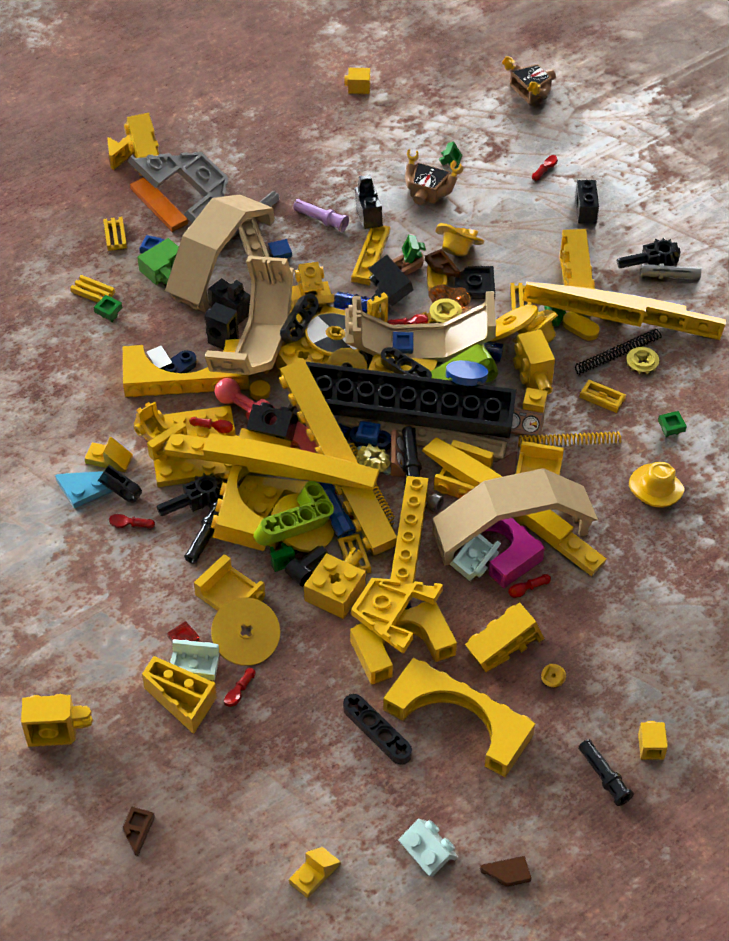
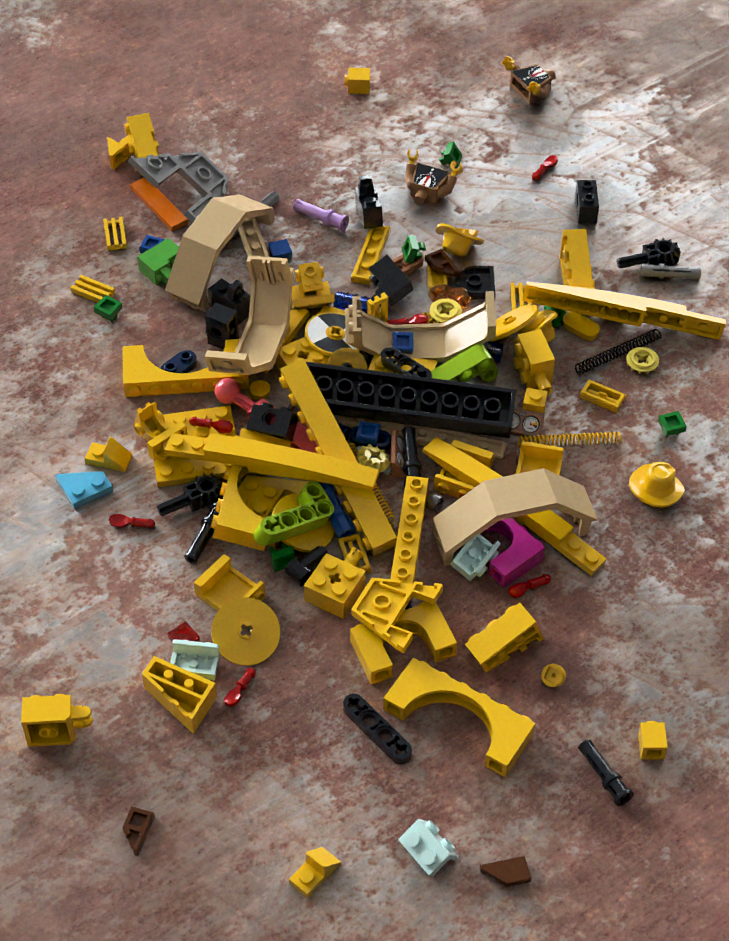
black piece [98,465,142,503] -> none
white sticker [147,346,172,368] -> none
black beam [280,294,319,344] -> none
tile [445,360,488,386] -> none

